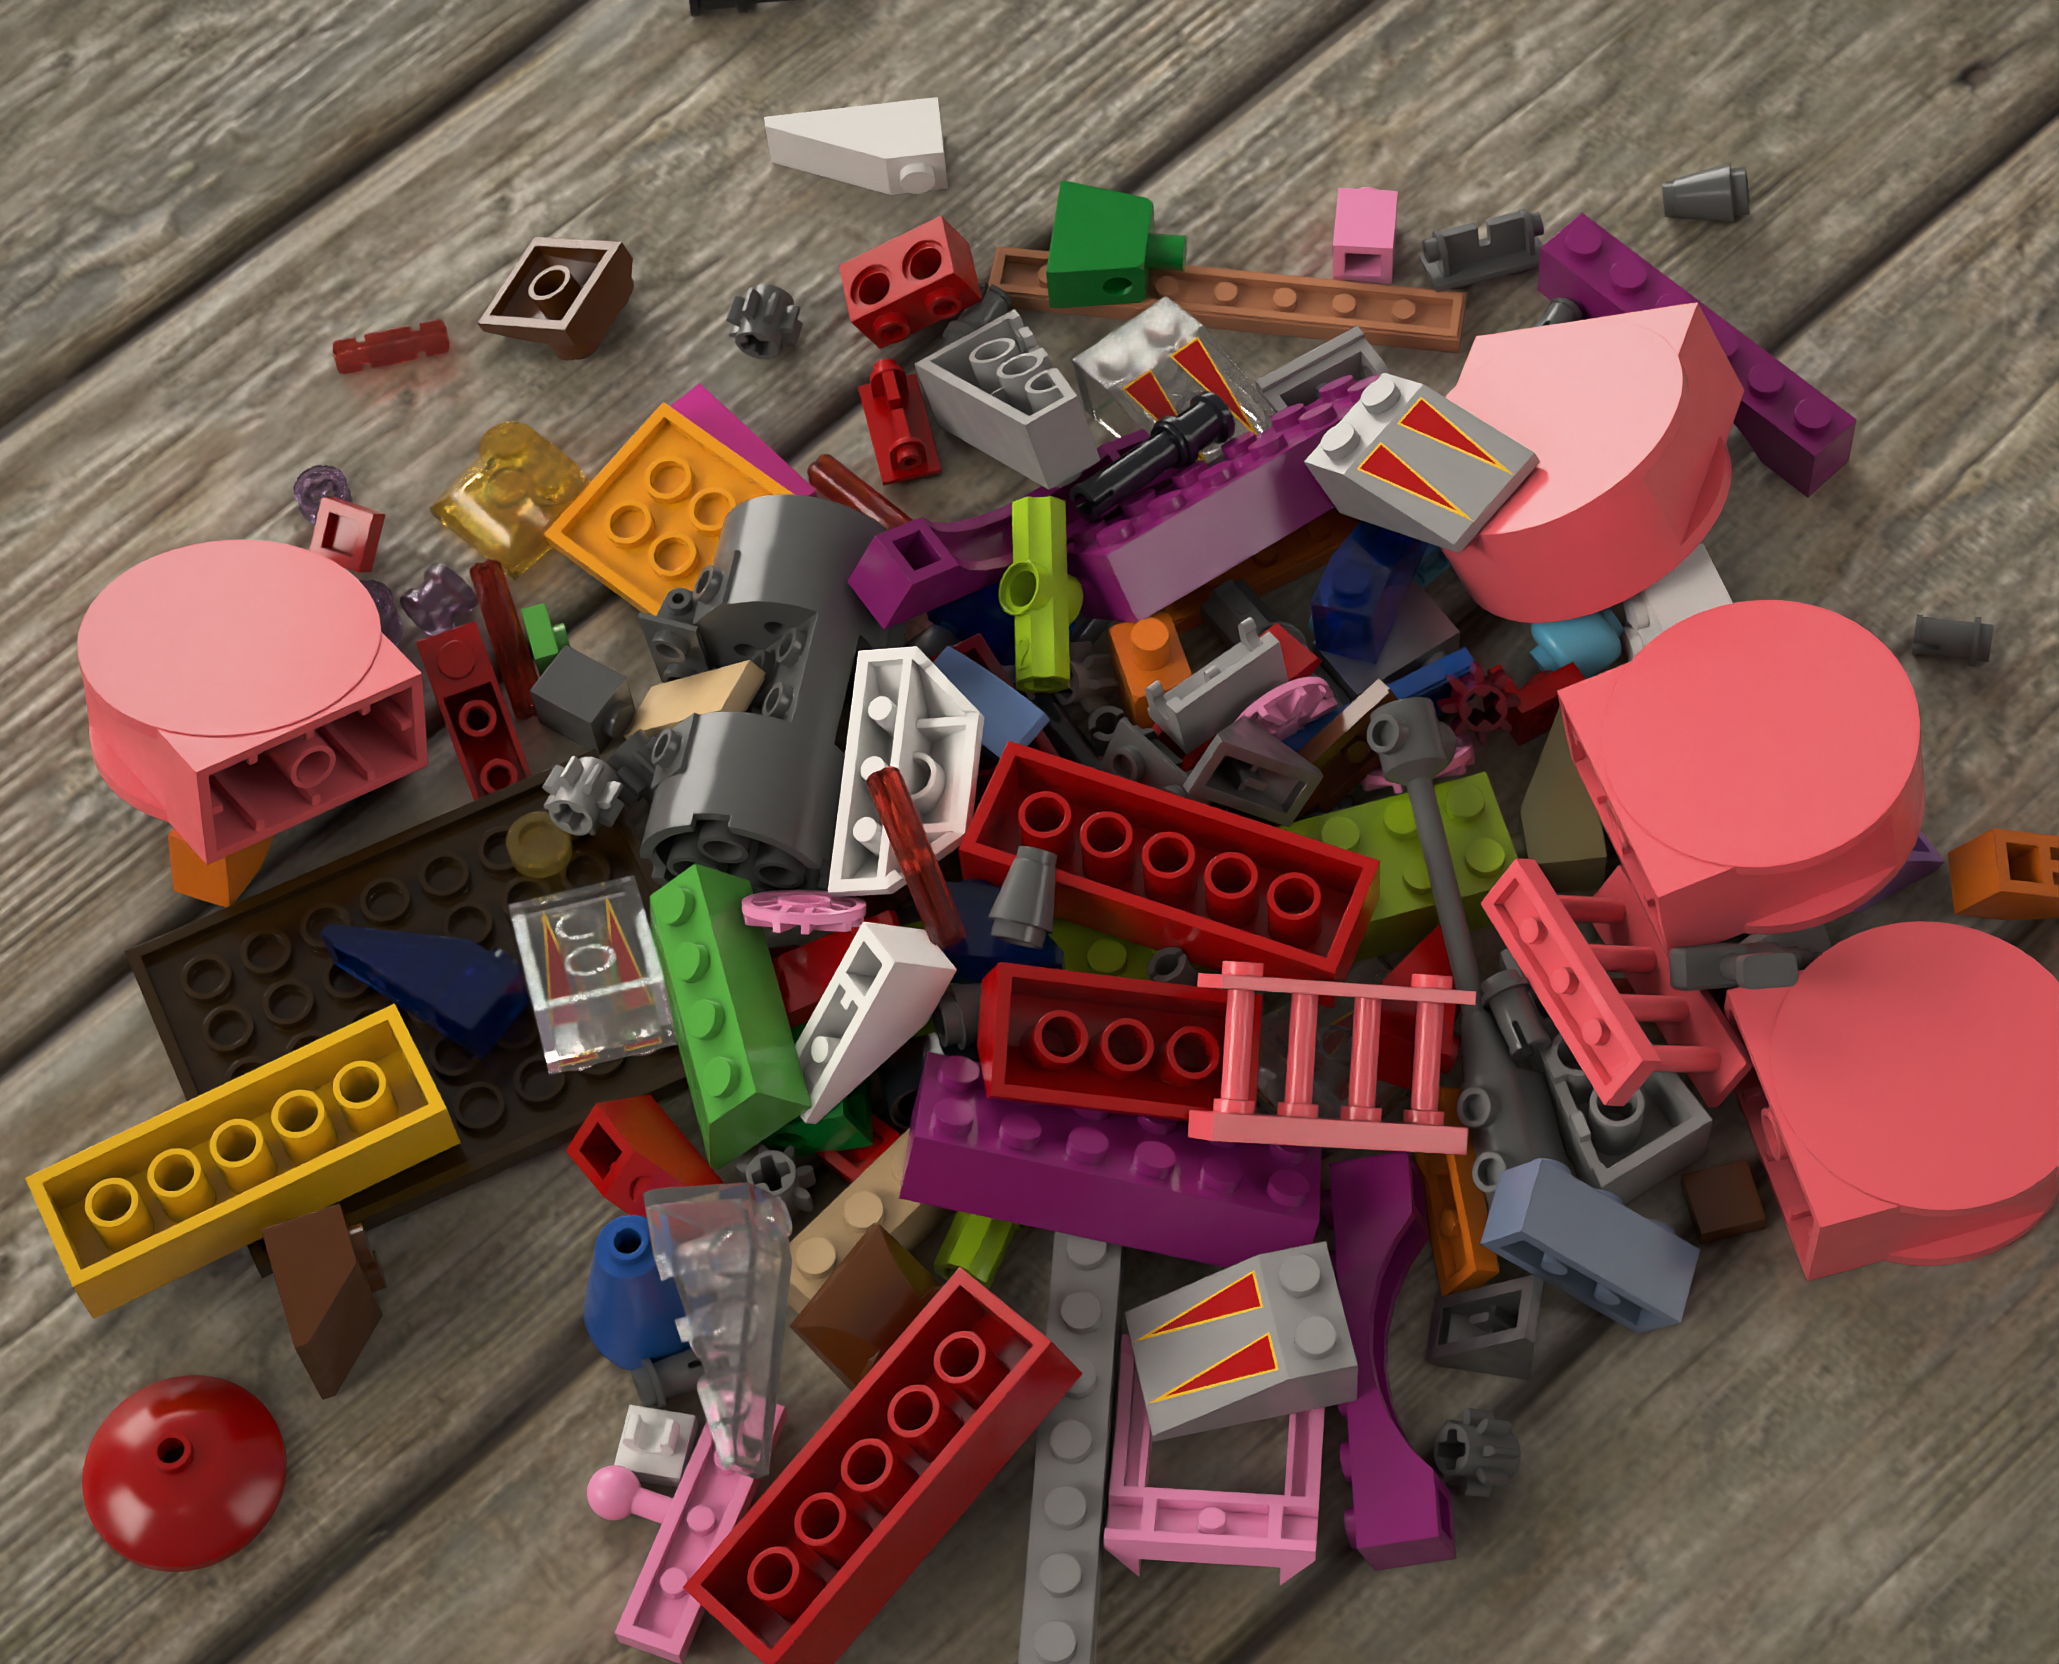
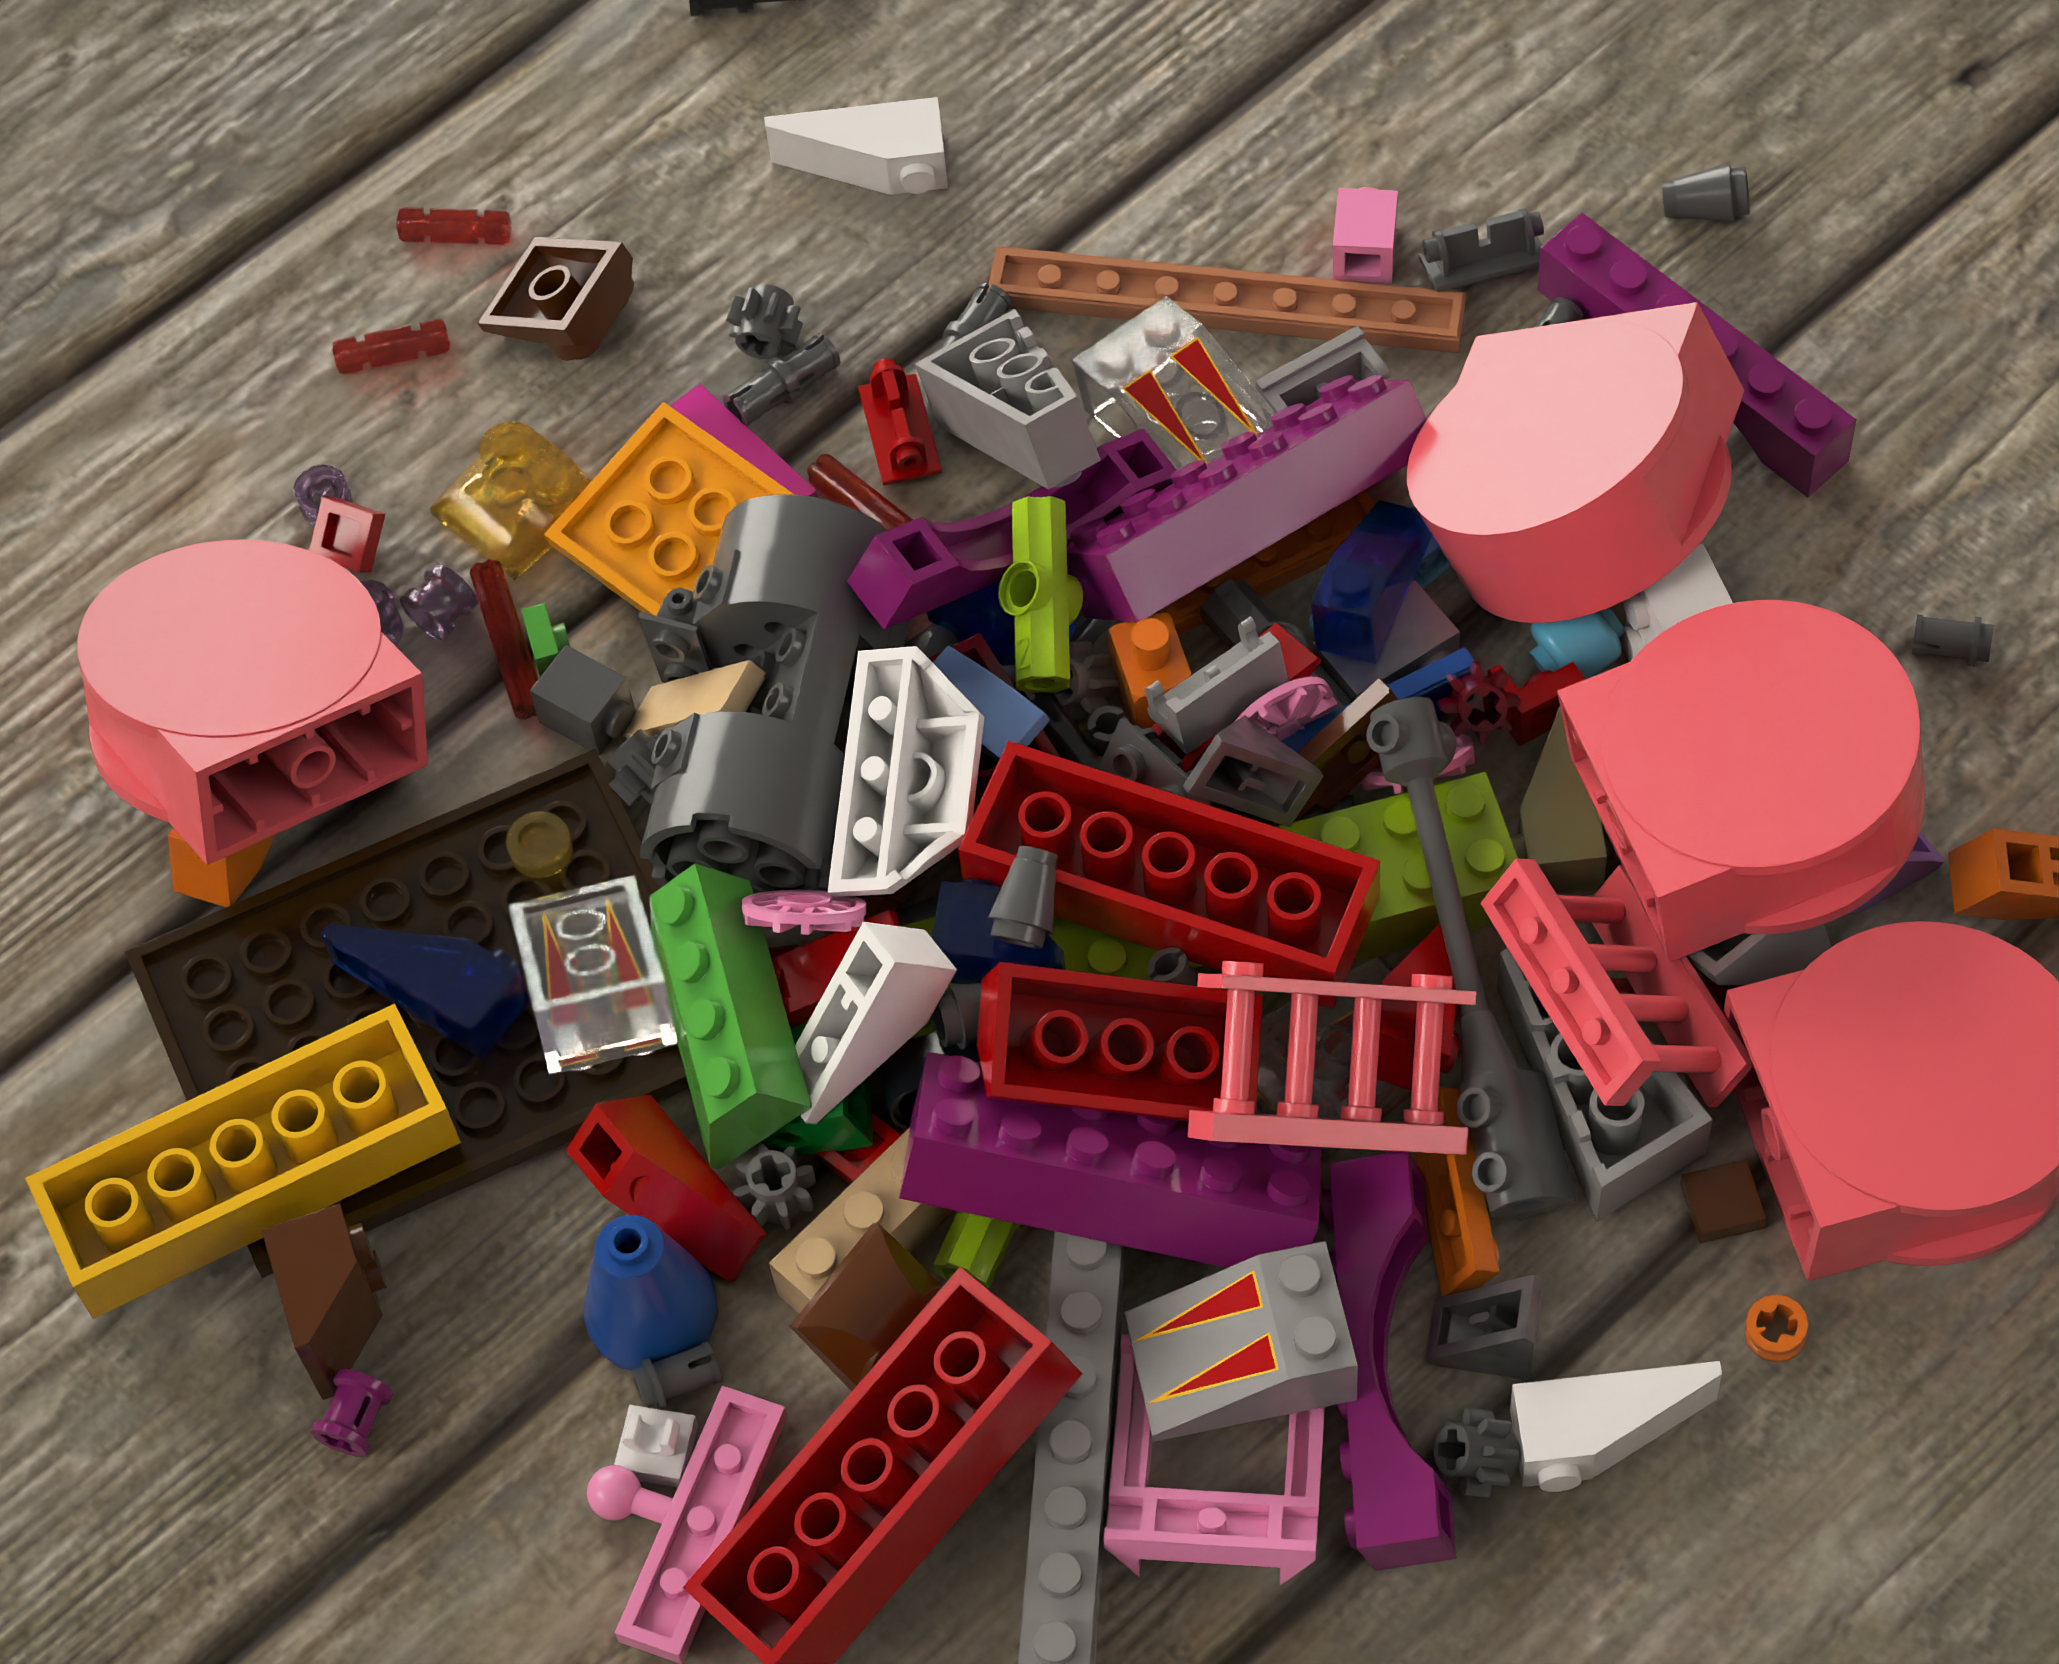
red dish [82,1375,287,1572] -> none
red slope [416,621,532,800] -> none
light grey gear [542,756,625,835] -> none
clear wedge [643,1182,792,1479] -> none
red brick [839,216,982,349] -> none
clear red axle [866,766,966,950] -> none
green torso [1046,181,1187,308] -> none
black pin [1069,391,1235,522] -> none
light grey slope [1304,373,1540,553] -> none
dark grey pin [1480,969,1552,1060] -> none
sand blue brick [1480,1158,1700,1334] -> none
dark grey piece [1669,942,1825,991] -> none
none -> magenta bush [310,1369,393,1457]
none -> clear red axle [396,207,512,245]
none -> dark grey pin [723,333,840,427]
none -> white slope [1510,1361,1722,1492]
none -> orange bush [1745,1294,1808,1362]

